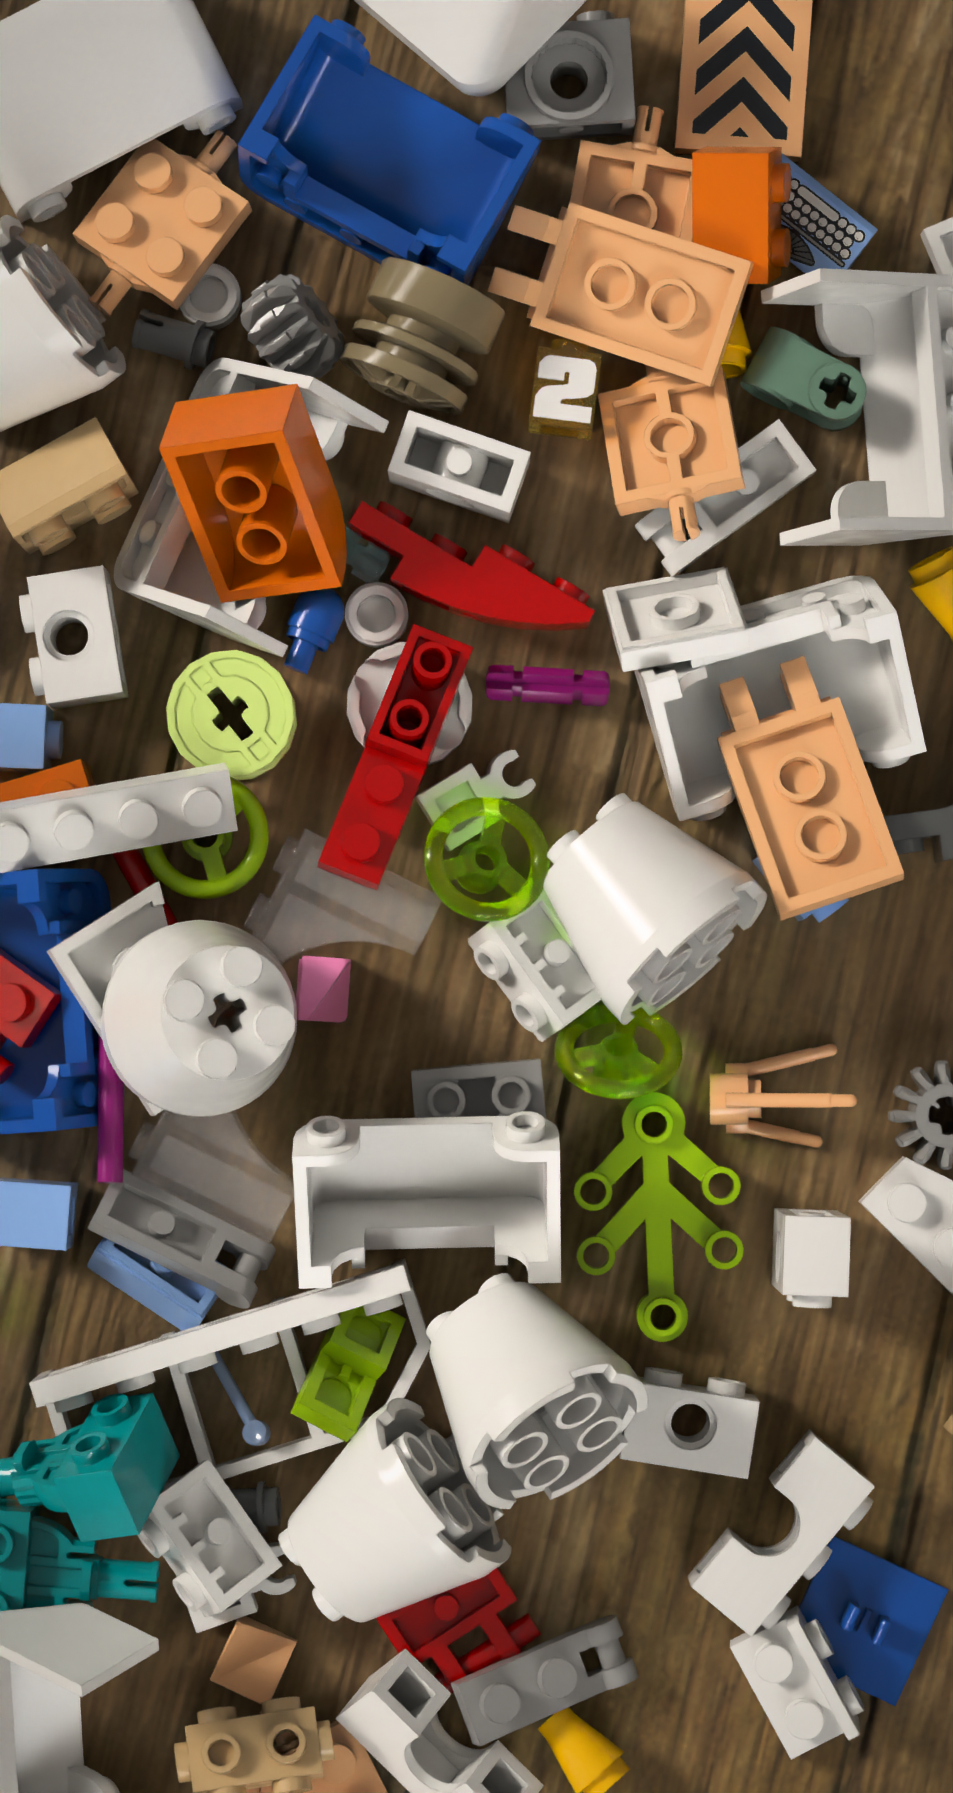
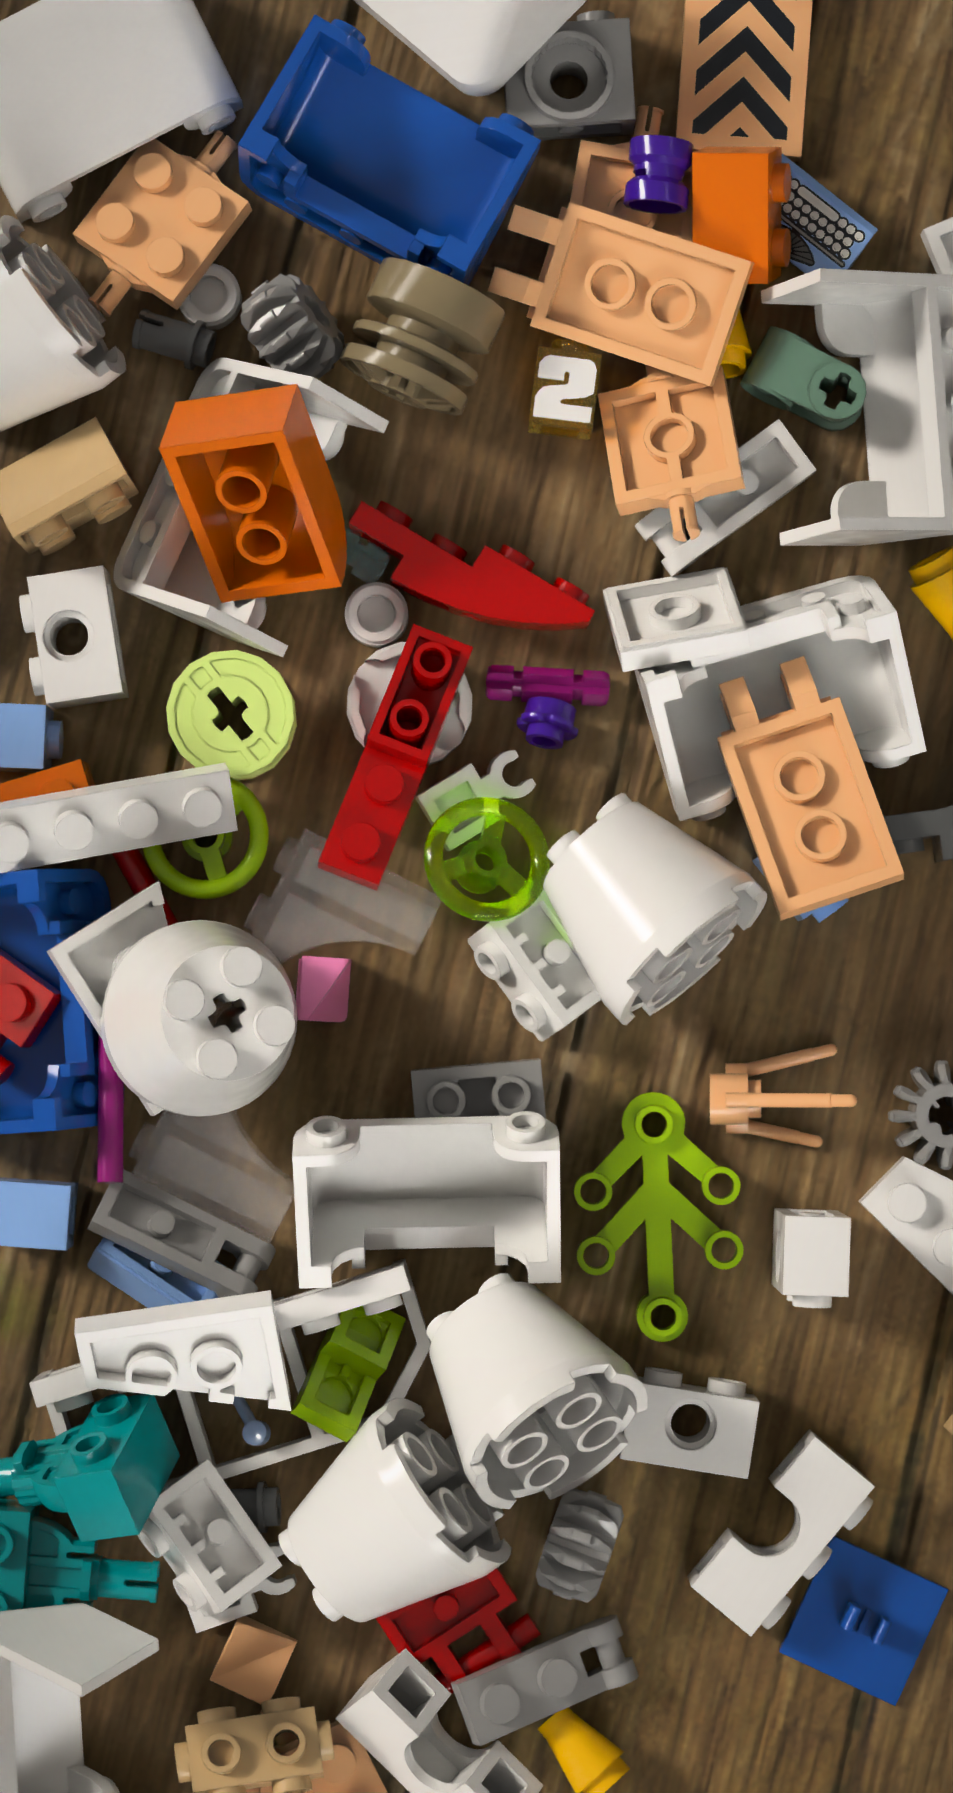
blue cylinder [284,588,345,675] -> none
white brick [388,410,531,523] -> none
clear neon green piece [554,1004,683,1099] -> none
white bracket [730,1606,865,1760] -> none
none -> white wing [74,1290,291,1411]
none -> dark purple plate [516,696,579,749]
none -> light grey gear [536,1488,624,1603]
none -> dark purple wheel [623,135,694,214]

